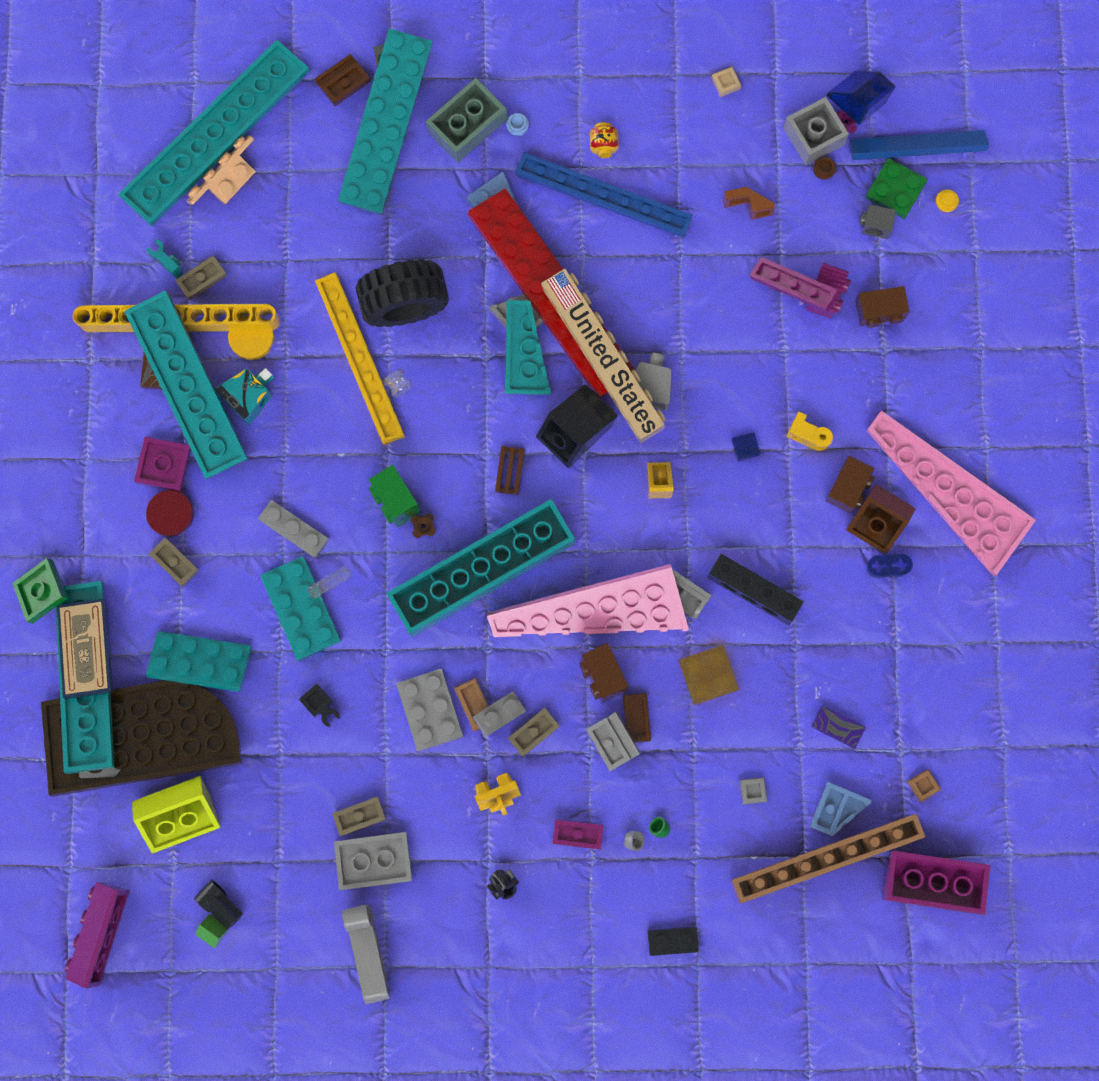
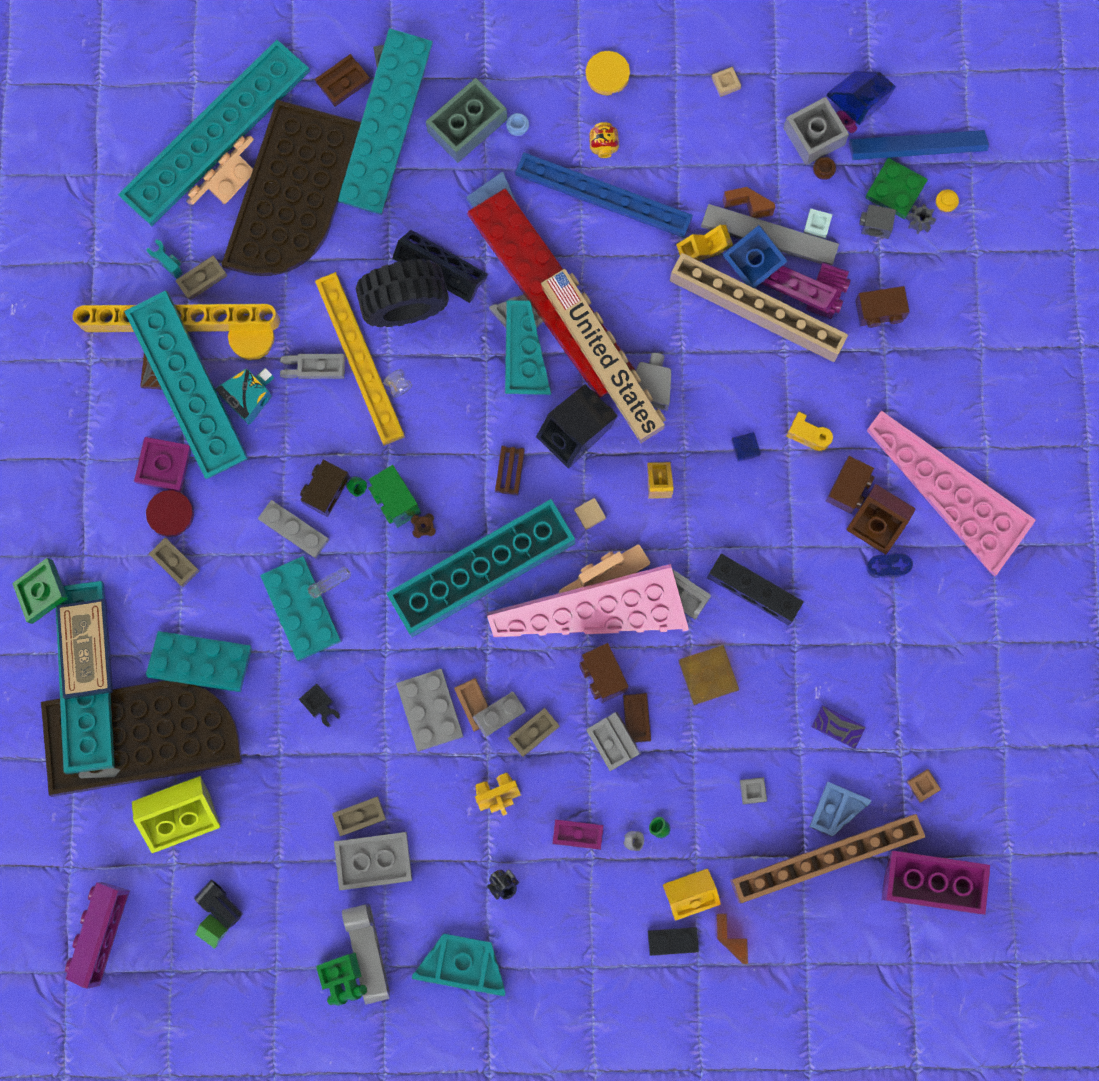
none -> dark brown plate [221,100,361,276]
none -> light grey hinge [280,354,345,379]
none -> dark brown brick [300,459,350,517]
none -> green plate [316,953,367,1006]
none -> green hinge [346,476,367,497]
none -> black fence [392,230,488,303]
none -> teal wing [412,933,506,996]
none -> light nougat bracket [559,544,650,593]
none -> tan tile [574,498,606,530]
none -> yellow tile [585,51,630,96]
none -> yellow panel [663,869,721,921]
none -> tan brick [670,253,848,362]
none -> yellow slope [676,224,733,261]
none -> light grey tile [701,204,839,265]
none -> clear orange slope [715,913,748,964]
none -> blue slope [723,224,788,288]
none -> light aqua plate [804,209,833,239]
none -> dark grey gear [906,204,936,234]

